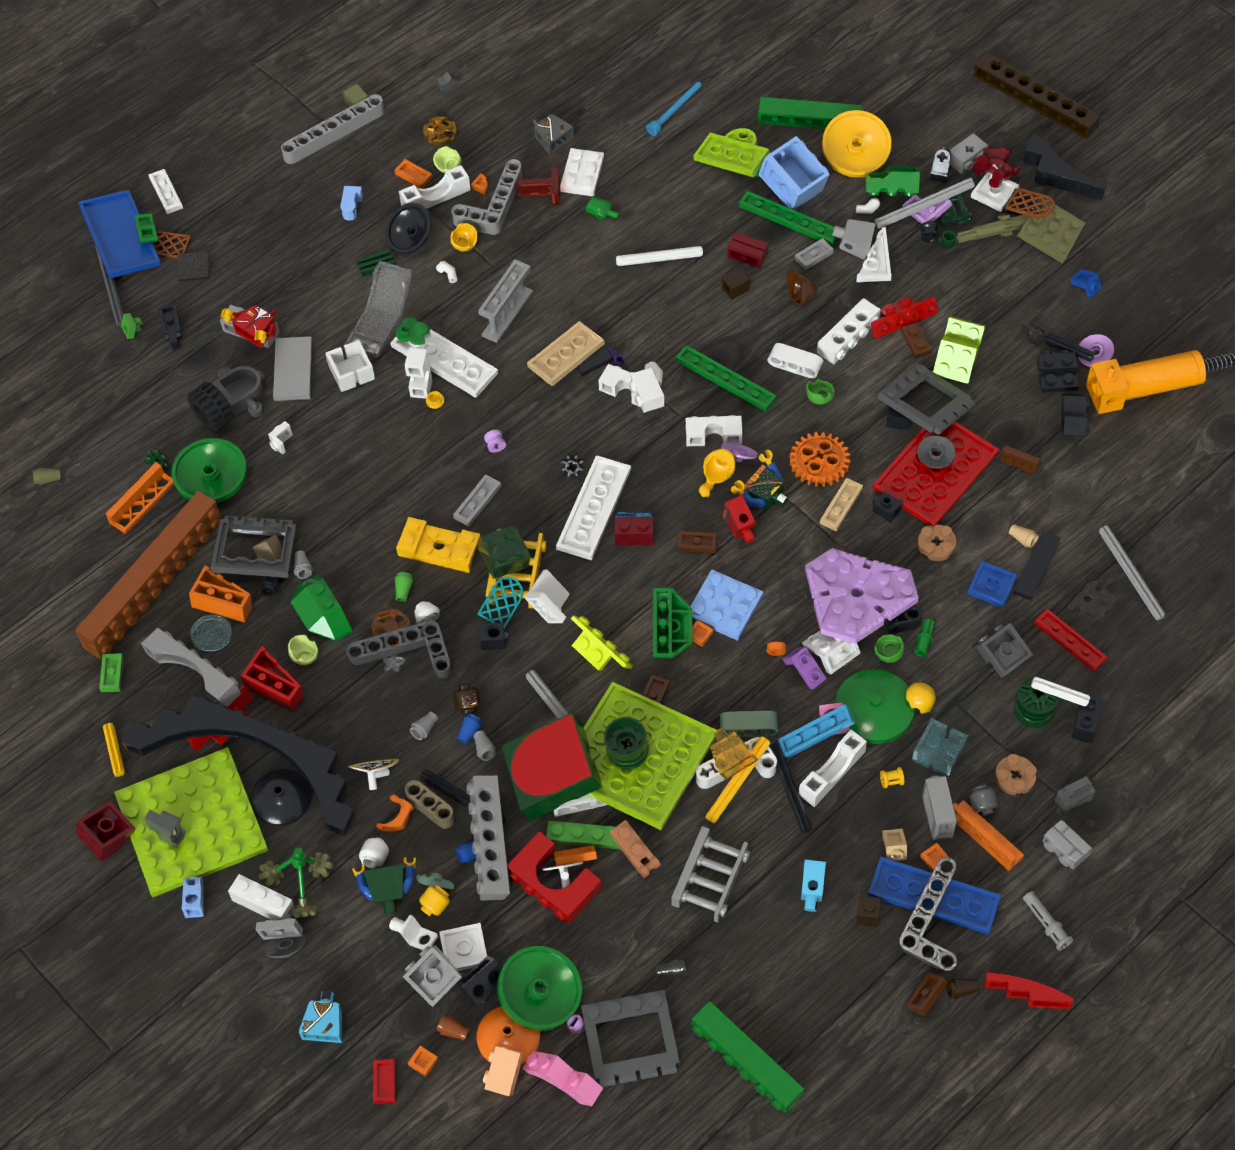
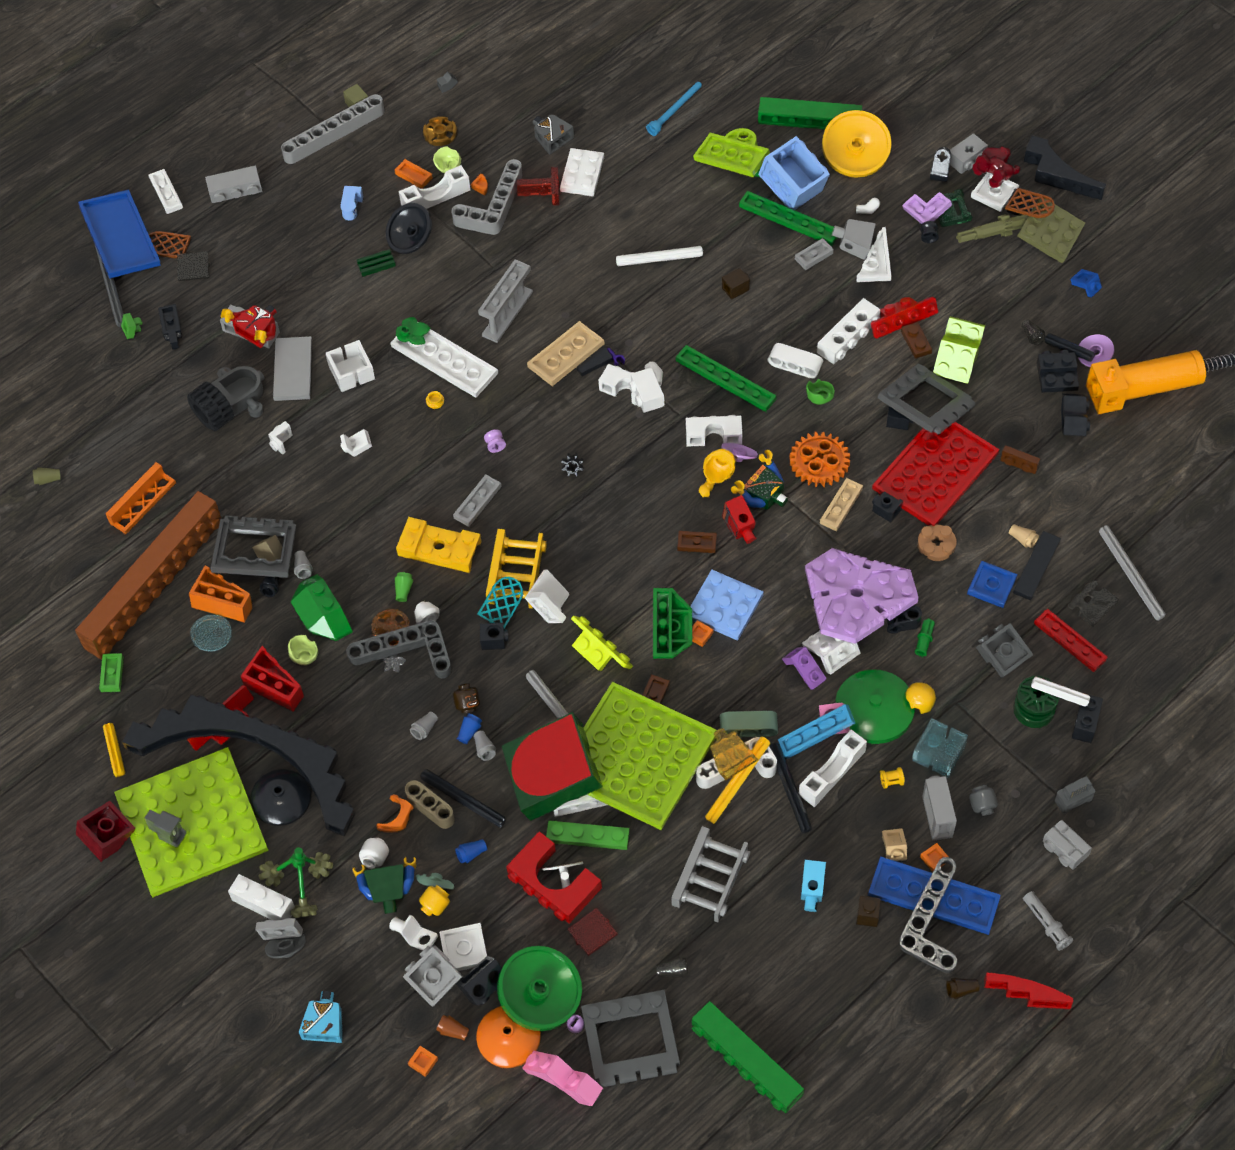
green slope [134,213,158,244] -> none
light grey arch [141,628,241,708] -> none
dark green plant [145,449,168,470] -> none
green dish [172,438,247,504] -> none
light blue leg [182,877,204,918] -> none
clear windscreen [345,261,413,357] -> none
shield [349,759,399,790] -> none
red tile [373,1059,396,1104] -> none
white arch [405,347,433,399] -> none
white arm [436,261,457,283] -> none
yellow hair [450,223,477,252] -> none
light grey brick [467,776,510,900] -> none
clear green brick [478,525,531,579] -> none
light nougat brick [483,1045,524,1096] -> none
orange tile [554,845,597,866] -> none
white plate [556,455,631,560] -> none
green piece [586,196,620,220] -> none
dark green wheel [604,717,649,770] -> none
nougat plate [609,820,661,878] -> none
dark red slope [615,511,653,546] -> none
dark red brick [727,233,769,268] -> none
orange tile [767,642,786,656] -> none
reddish brown hat [786,269,817,306] -> none
green piece [865,166,920,196] -> none
bright green hair [874,634,905,663] -> none
light grey axle [875,178,975,229] -> none
reddish brown plate [906,973,948,1016] -> none
dark grey dish [917,436,955,468] -> none
dark green plate [938,231,959,249] -> none
orange fence [953,800,1024,871] -> none
dark brown brick [974,53,1101,139] -> none
medium nougat plate [995,754,1037,795] -> none
none -> light grey brick [205,165,262,203]
none -> white bracket [340,429,372,457]
none -> clear red piece [568,908,617,956]

